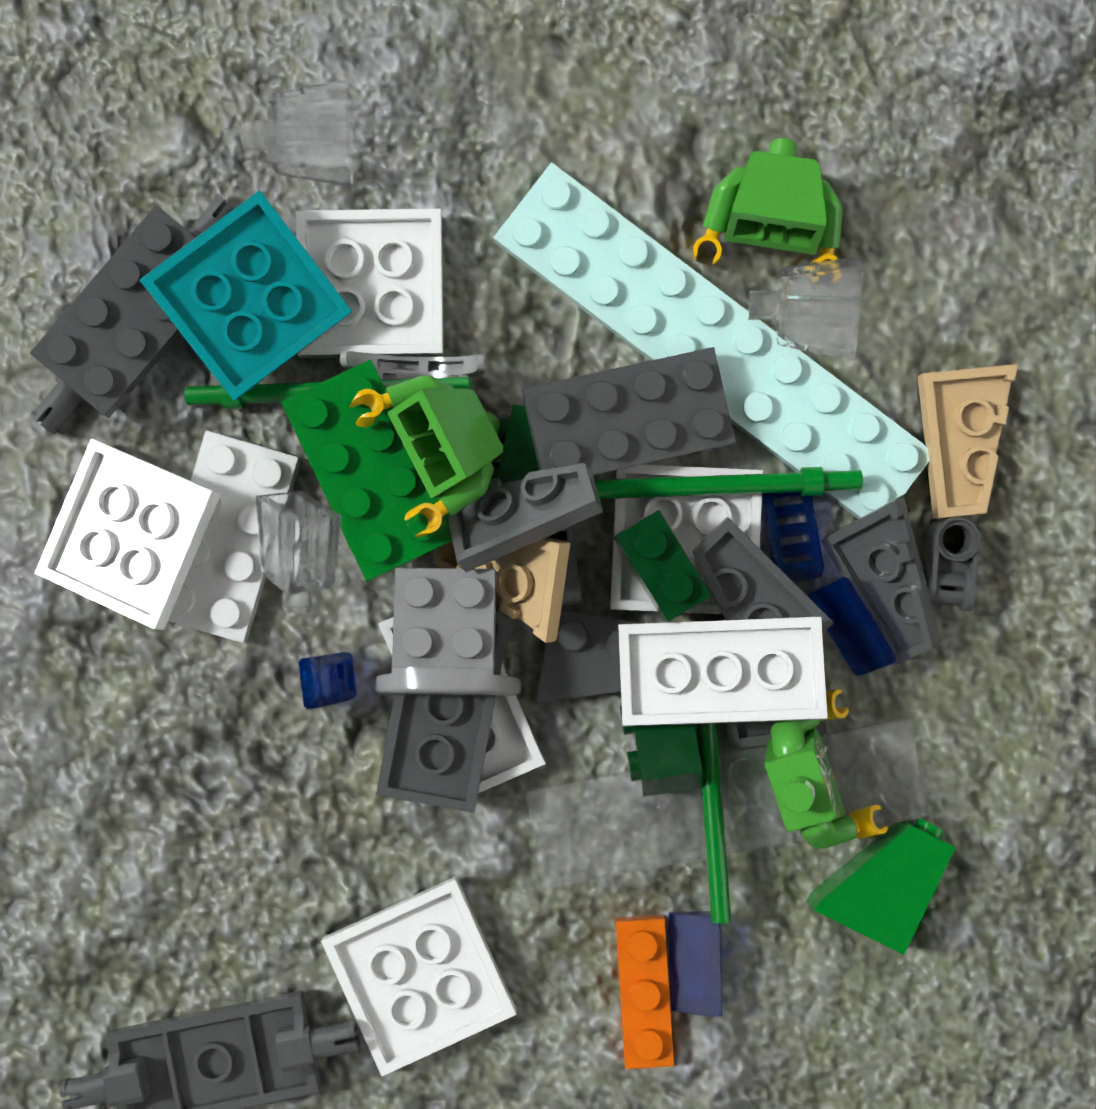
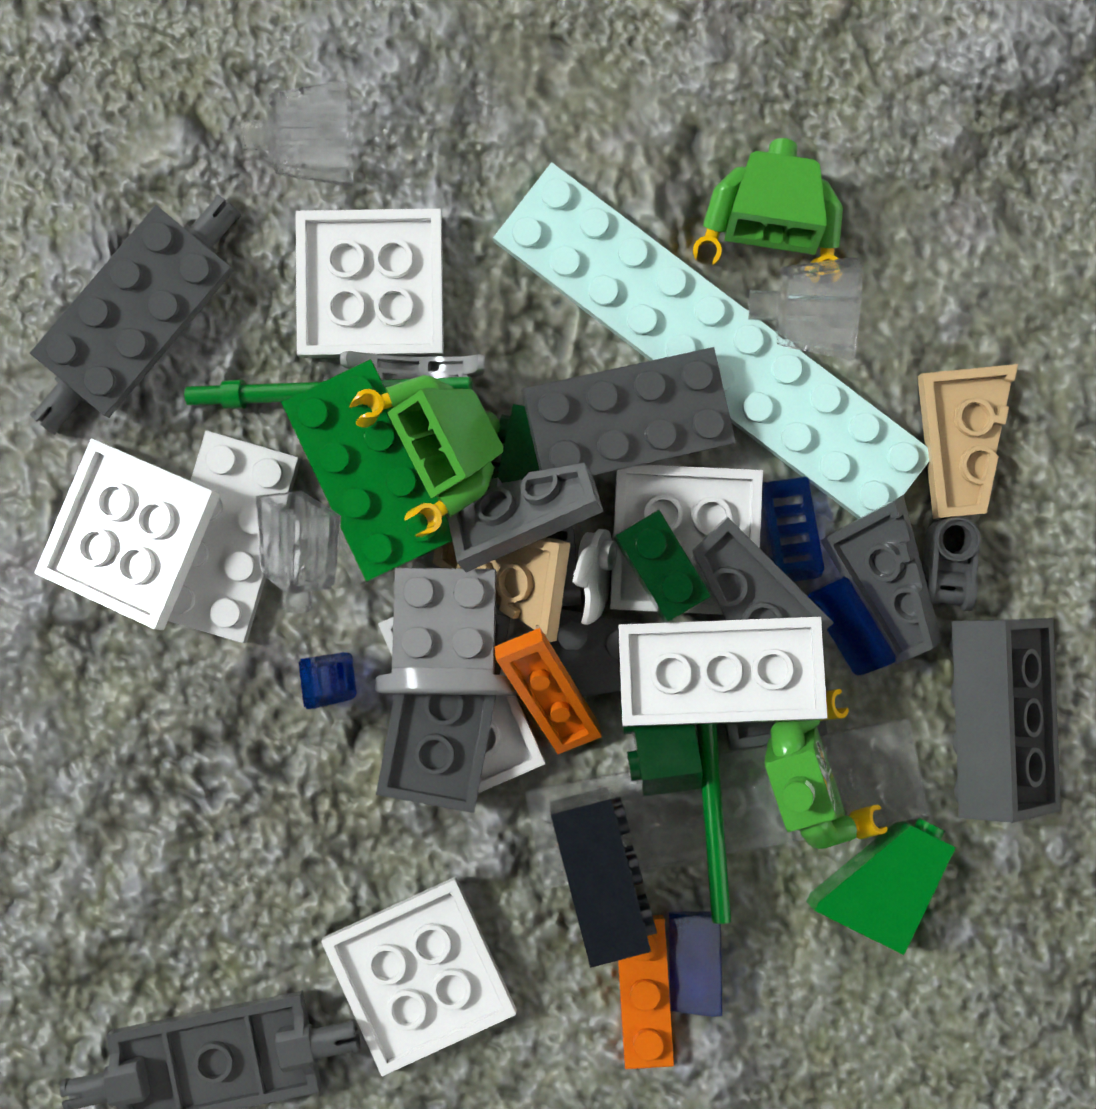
teal plate [140,190,352,401] -> none
green bar [594,467,863,499] -> none
none -> orange plate [494,628,602,754]
none -> black brick [550,787,657,968]
none -> white plate [573,529,618,625]
none -> dark grey slope [949,618,1061,823]

